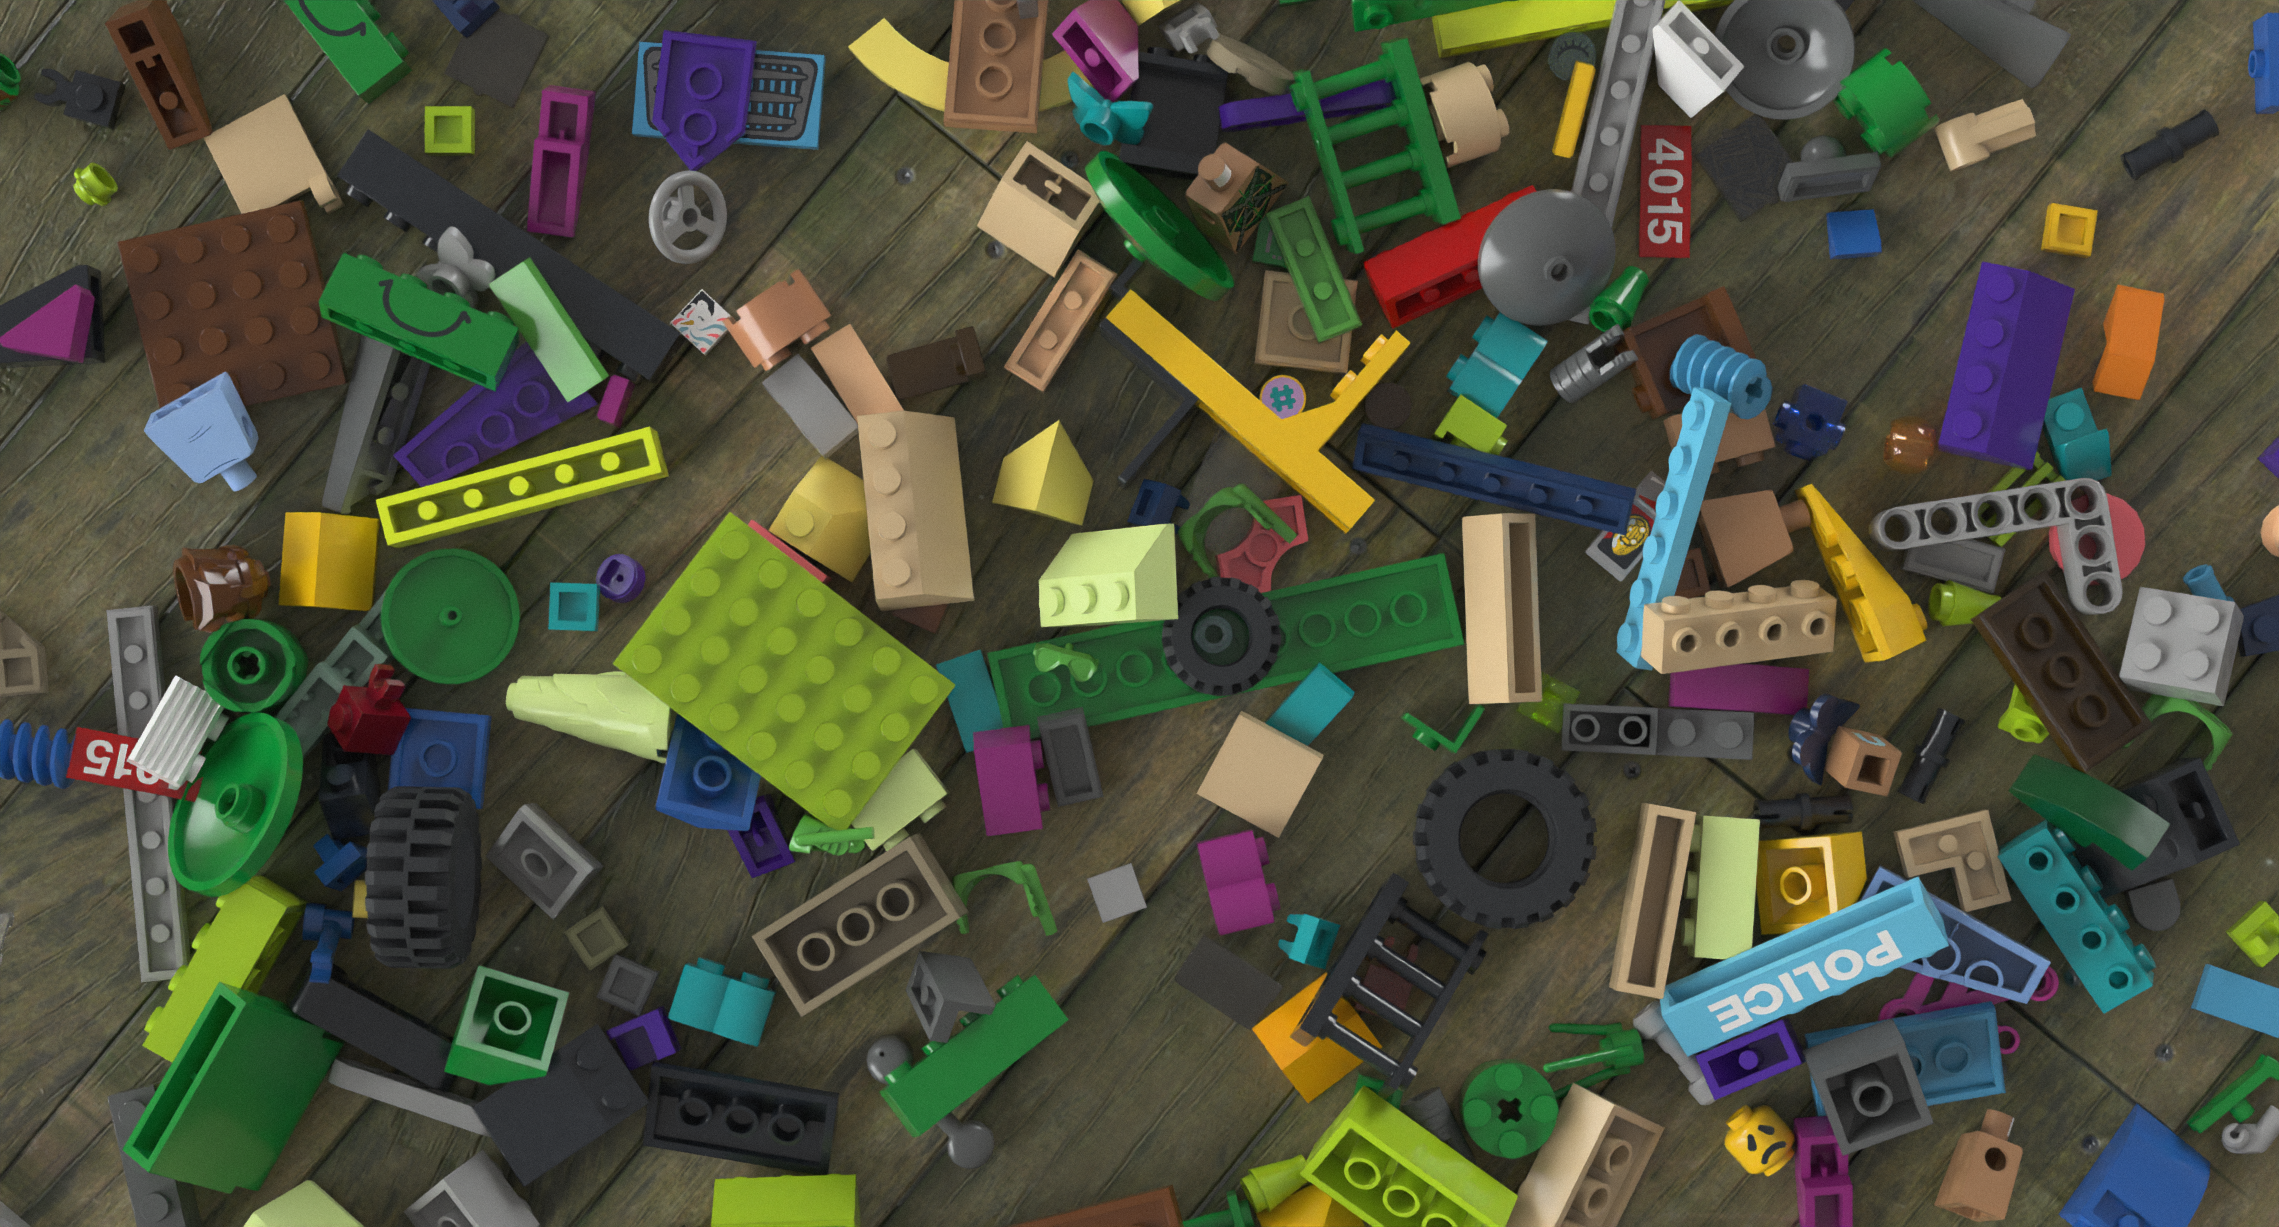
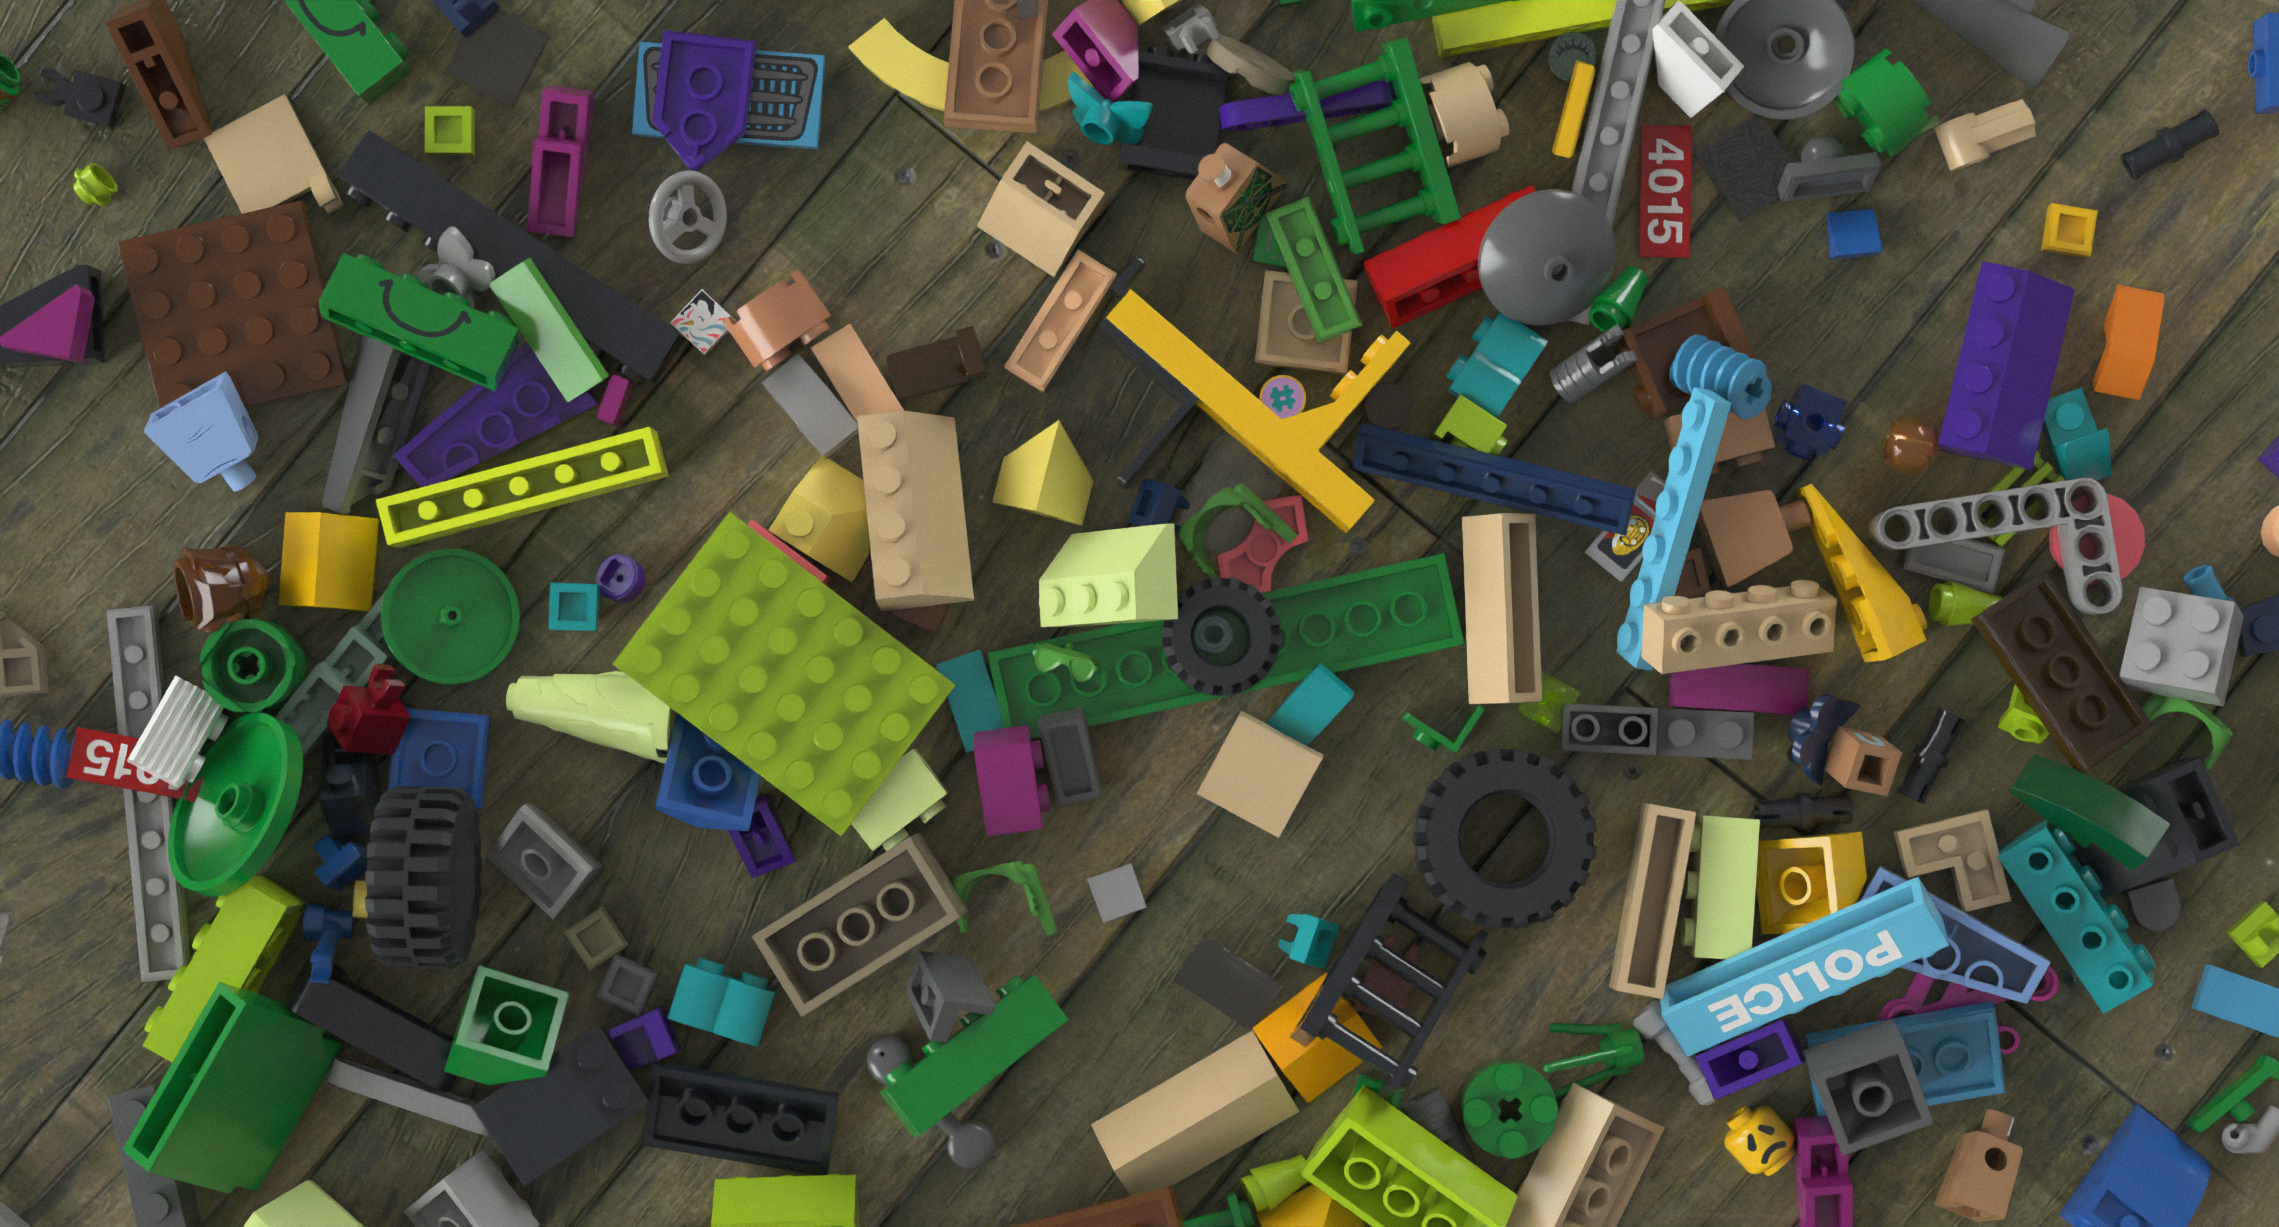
bright green helmet [789,814,875,856] -> none
green dish [1085,151,1234,301] -> none
magenta brick [1196,829,1281,936] -> none
none -> tan slope [1091,1030,1300,1195]

